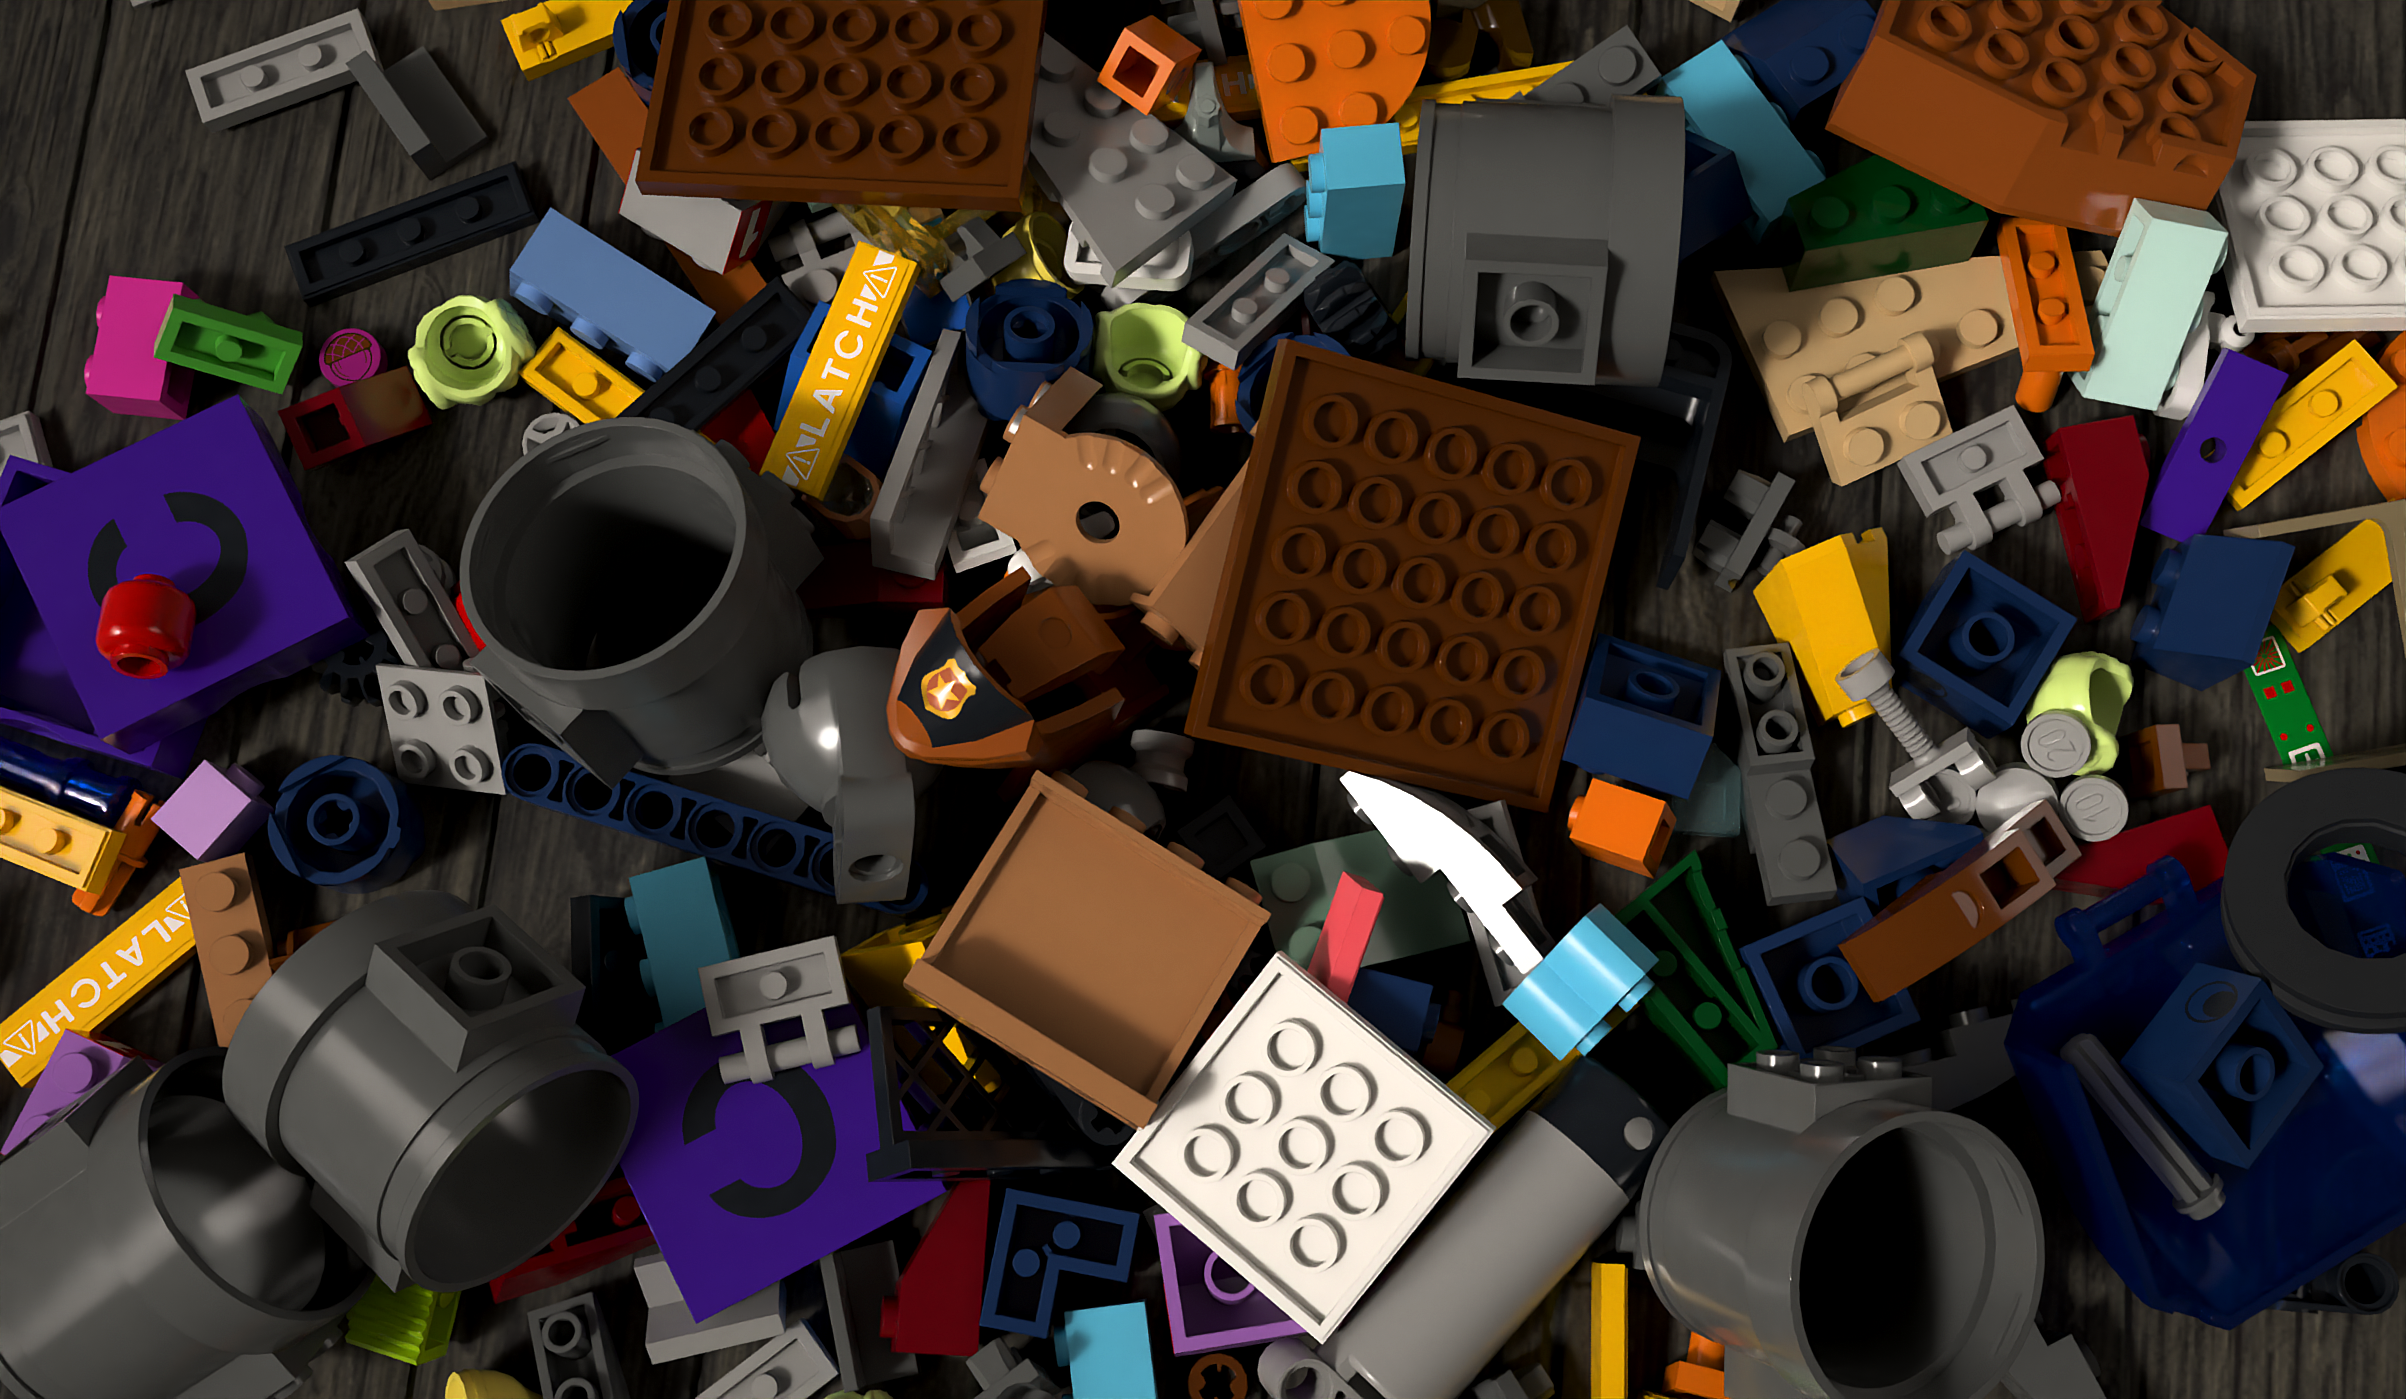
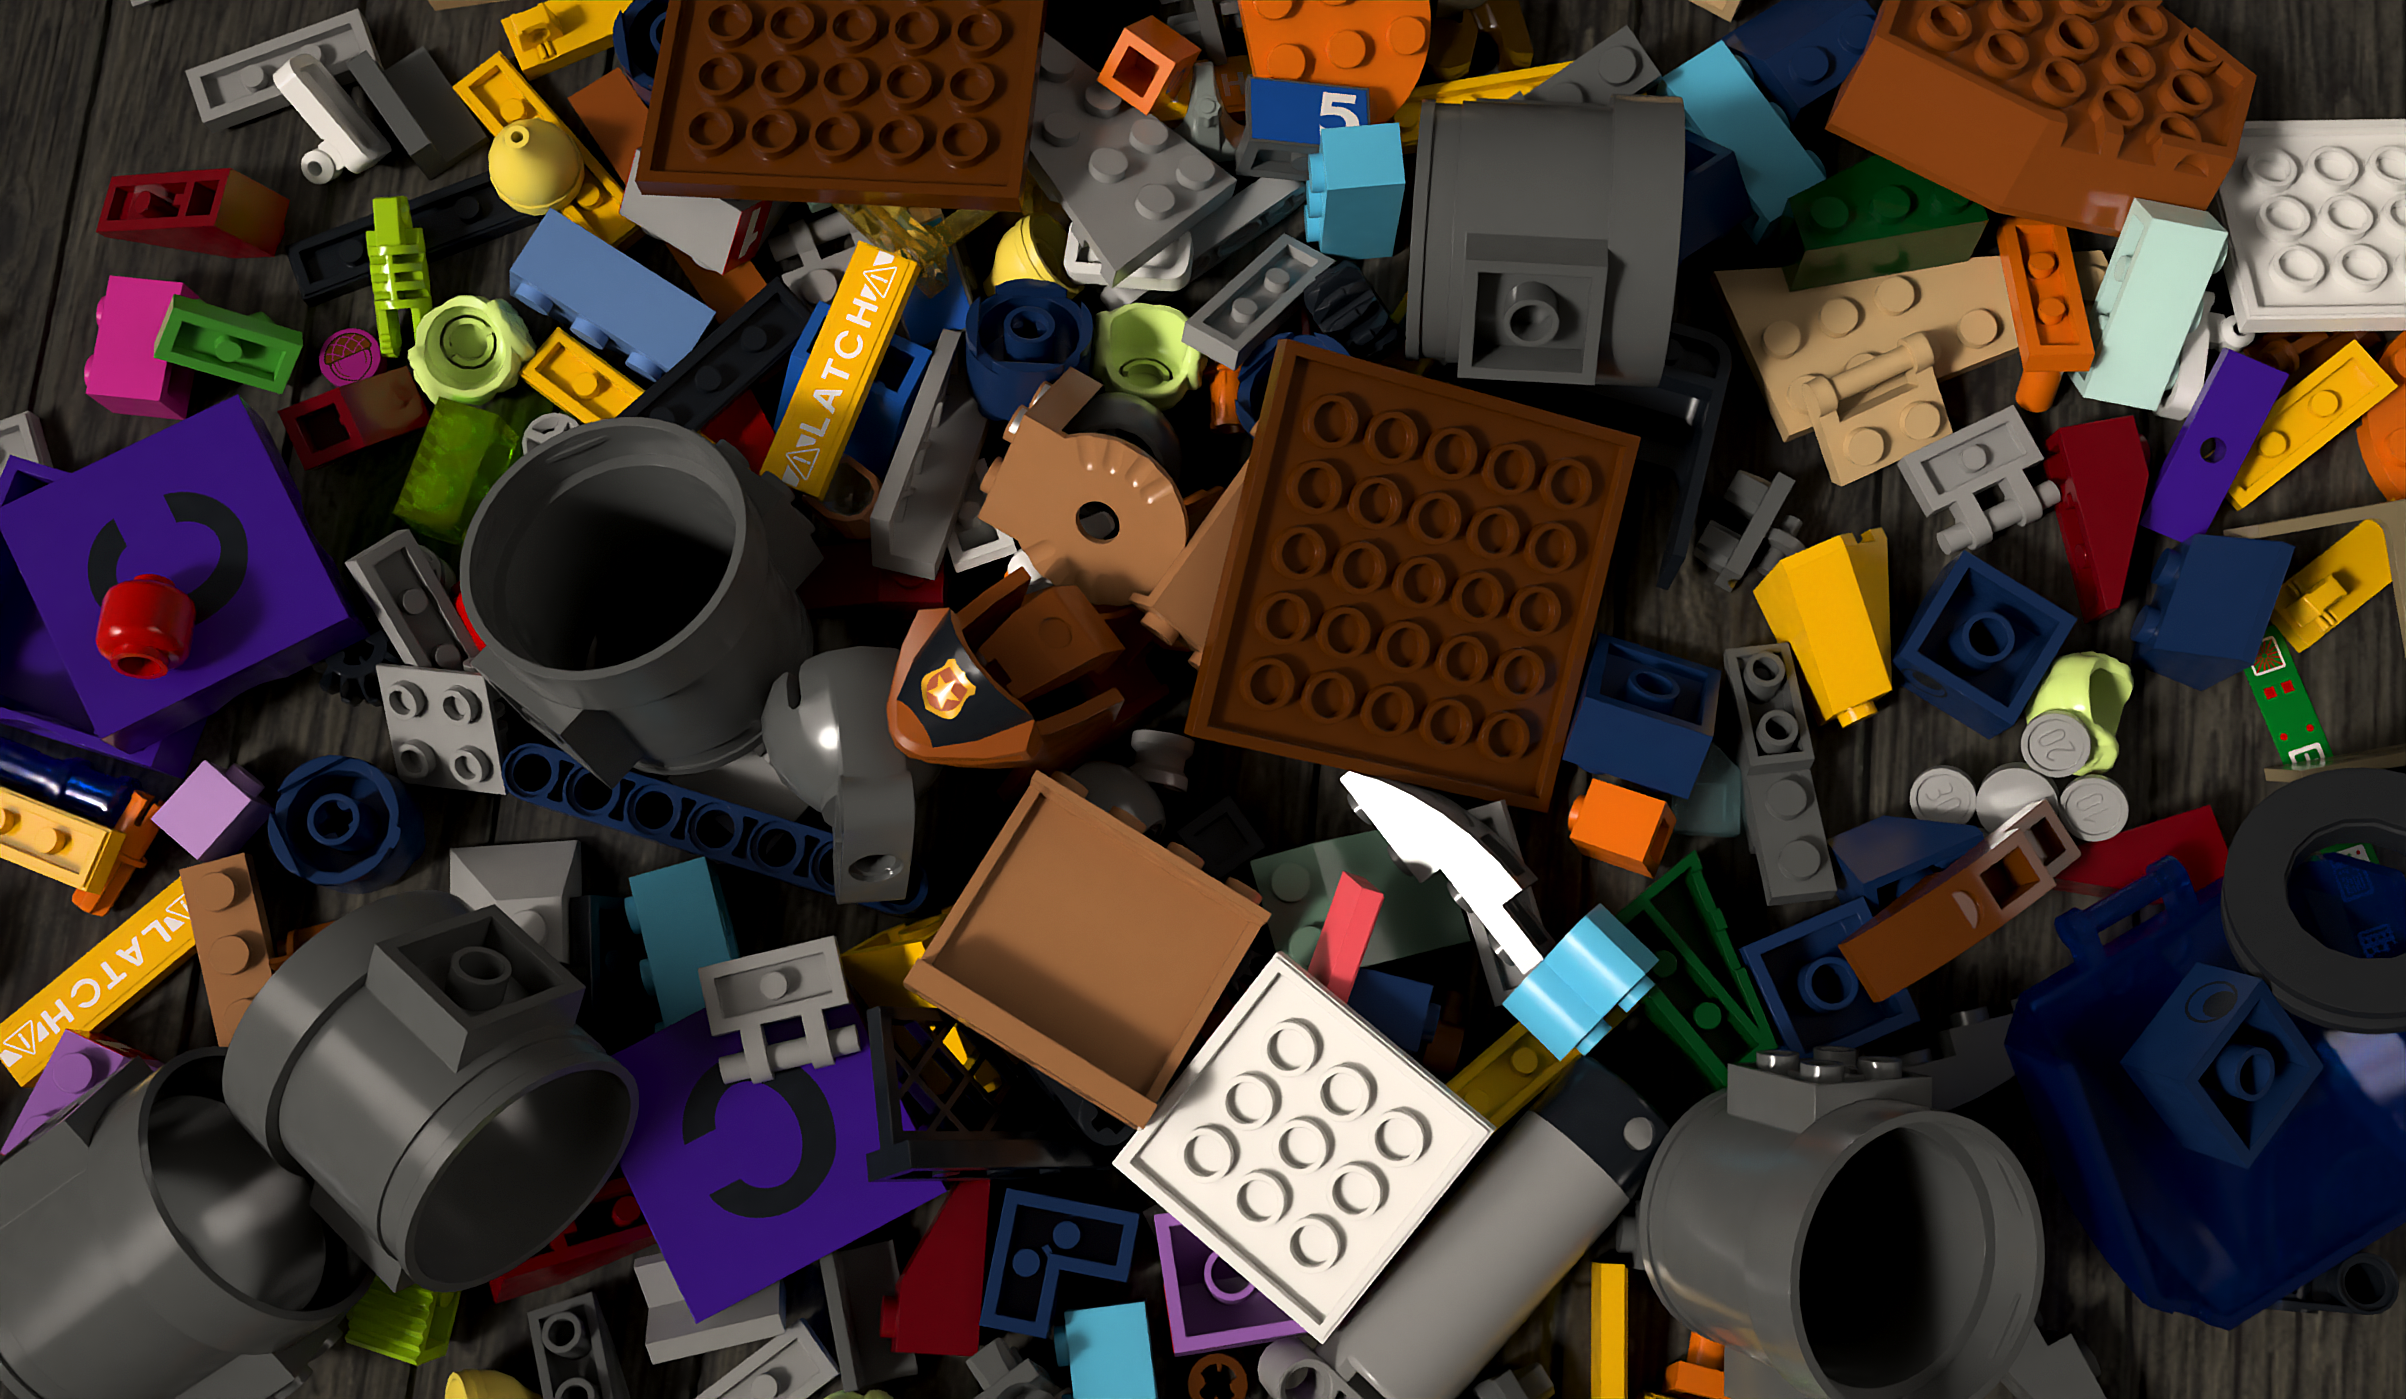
dark grey tile [939,216,1027,302] -> none
light grey bar [1835,648,1998,820] -> none
dark grey axle [2060,1032,2226,1220] -> none
reddish brown tile [2120,724,2211,799] -> none
none -> dark red slope [96,168,290,259]
none -> white piece [273,53,391,184]
none -> lime hinge [366,196,433,358]
none -> clear neon green brick [393,396,519,547]
none -> light grey slope [450,840,582,970]
none -> yellow tile [452,51,646,253]
none -> light yellow helmet [488,117,585,216]
none -> panel [1235,76,1371,181]

